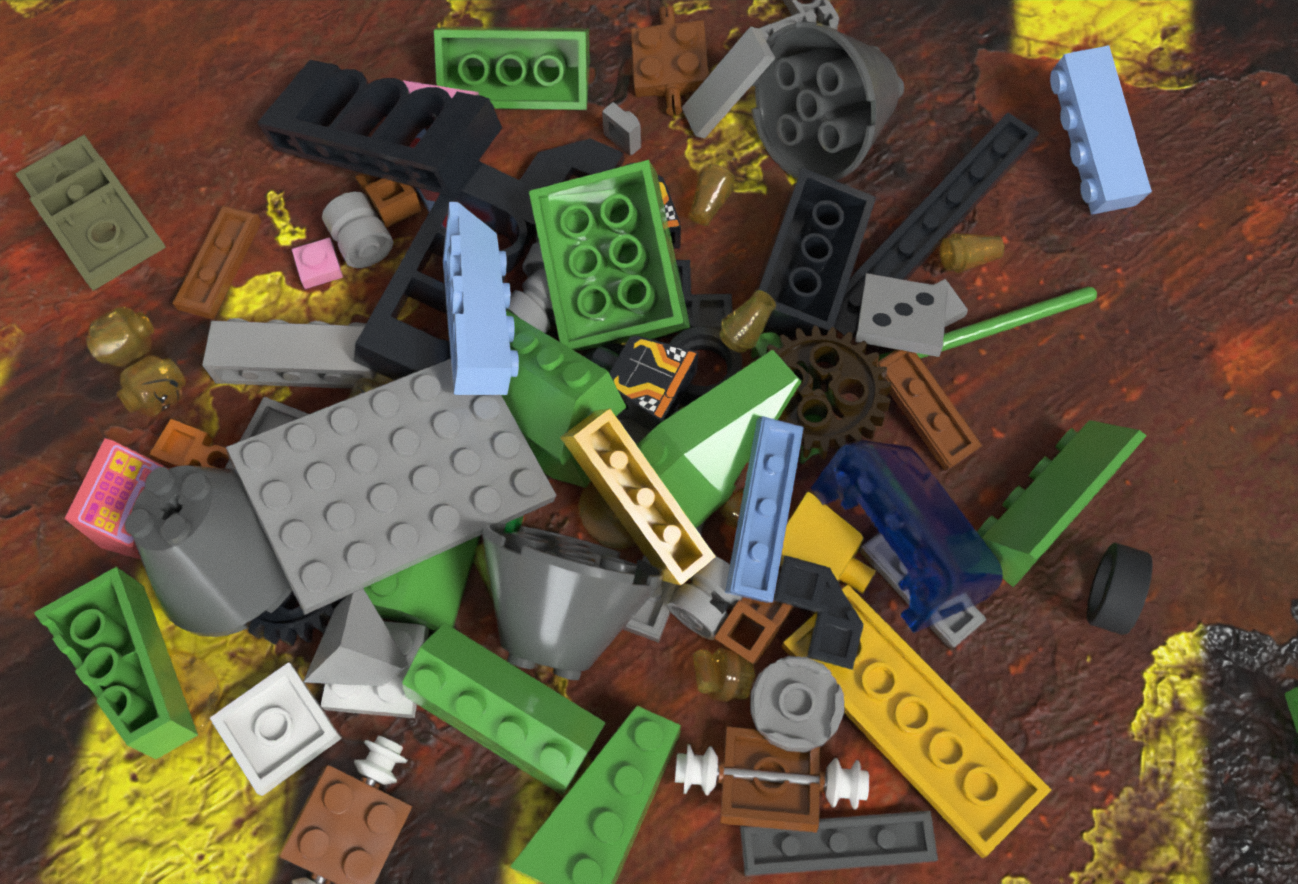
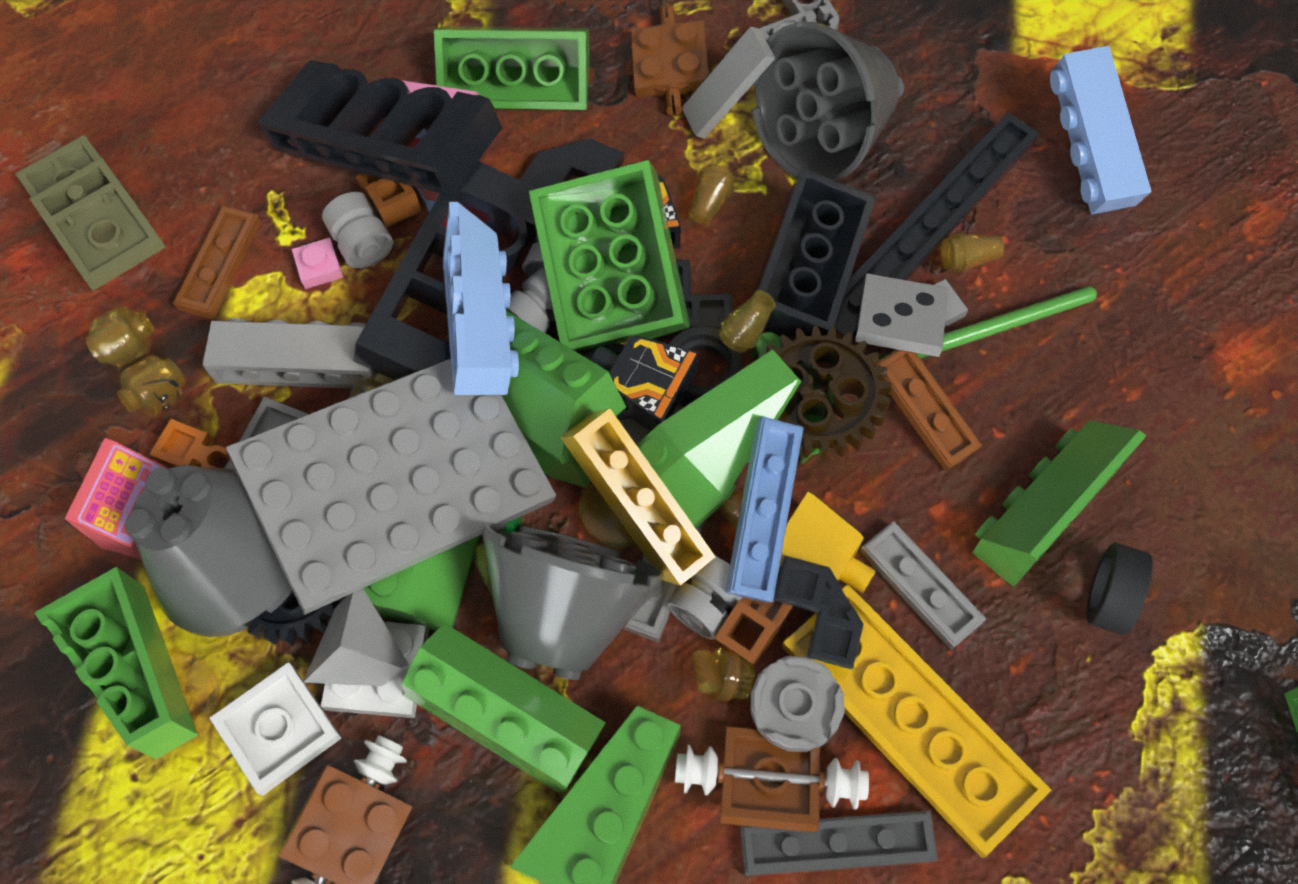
light grey plate [602,102,641,156] -> none
clear blue windscreen [811,440,1003,634] -> none

